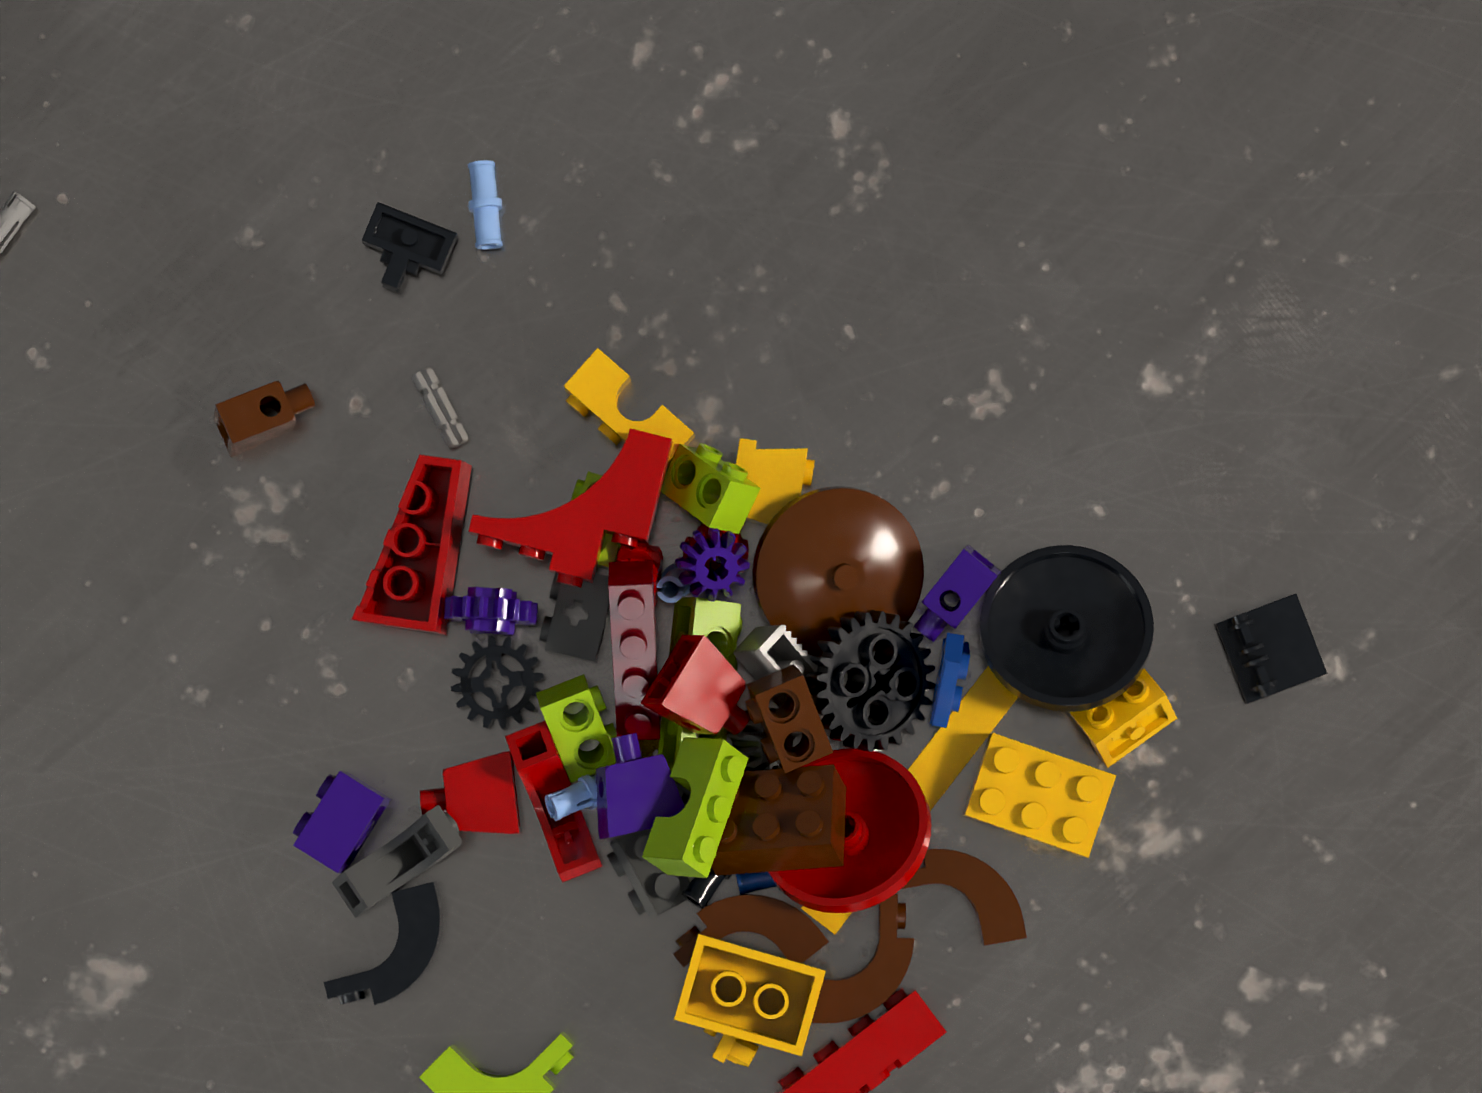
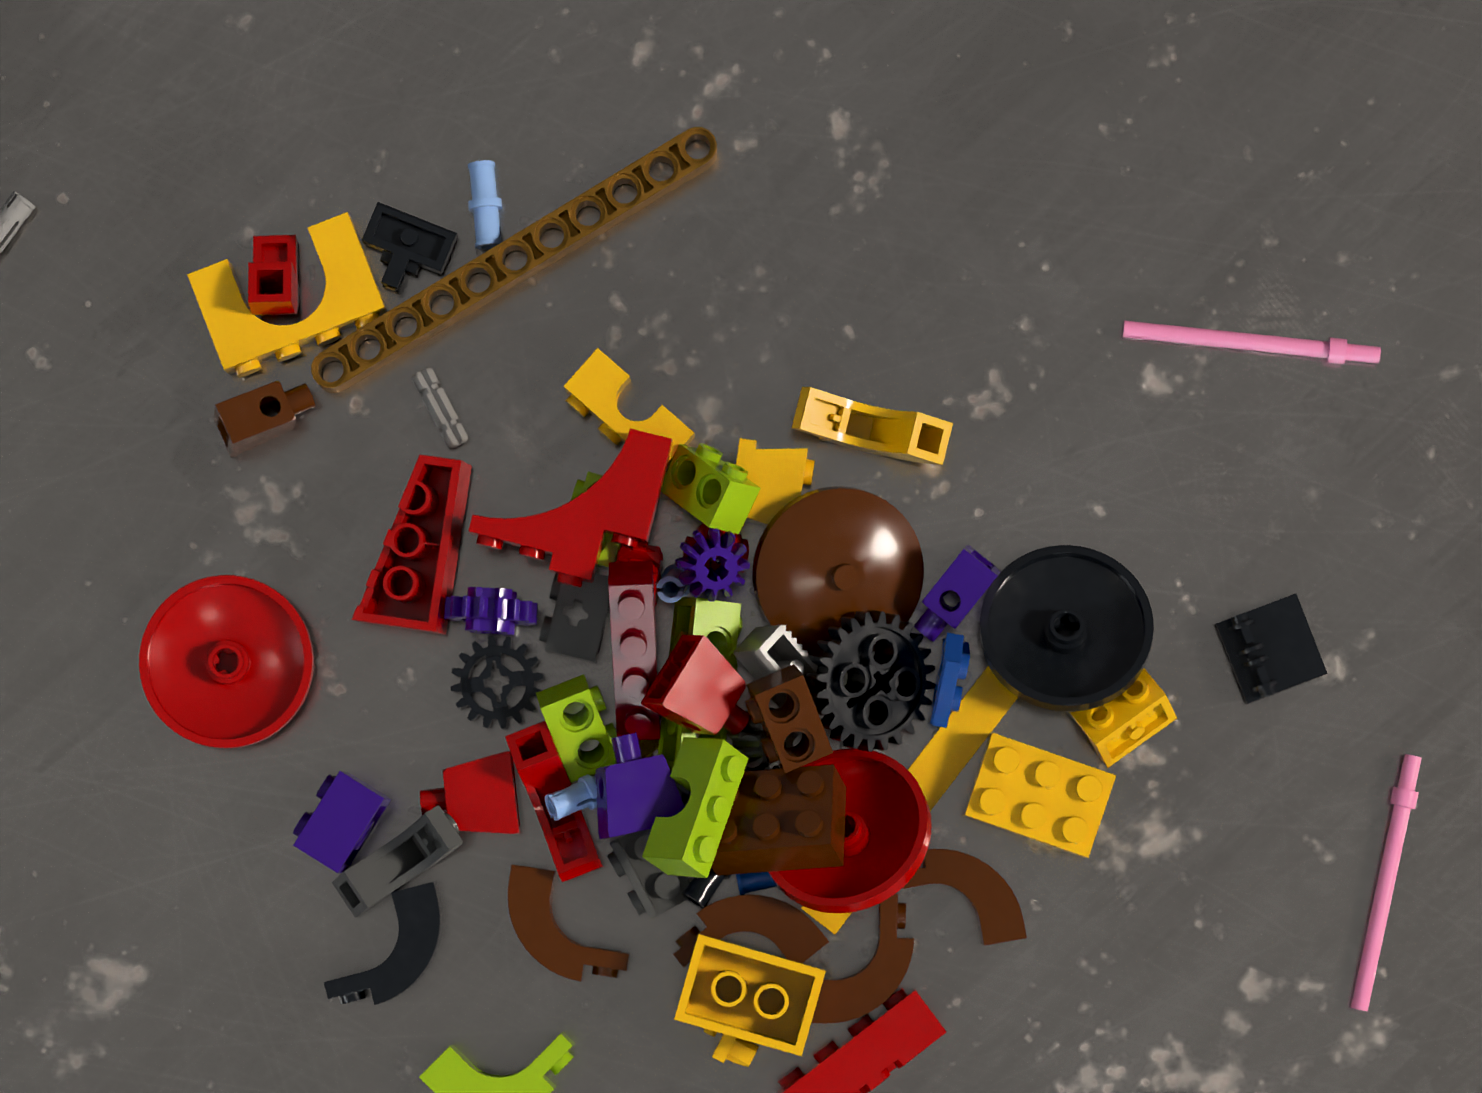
none -> red dish [139,575,314,748]
none -> yellow arch [187,212,388,377]
none -> red brick [248,235,300,315]
none -> pearl gold beam [311,127,717,393]
none -> reddish brown arch [508,864,631,982]
none -> yellow arch [792,387,953,465]
none -> bright pink bar [1122,320,1381,365]
none -> bright pink bar [1351,754,1422,1012]

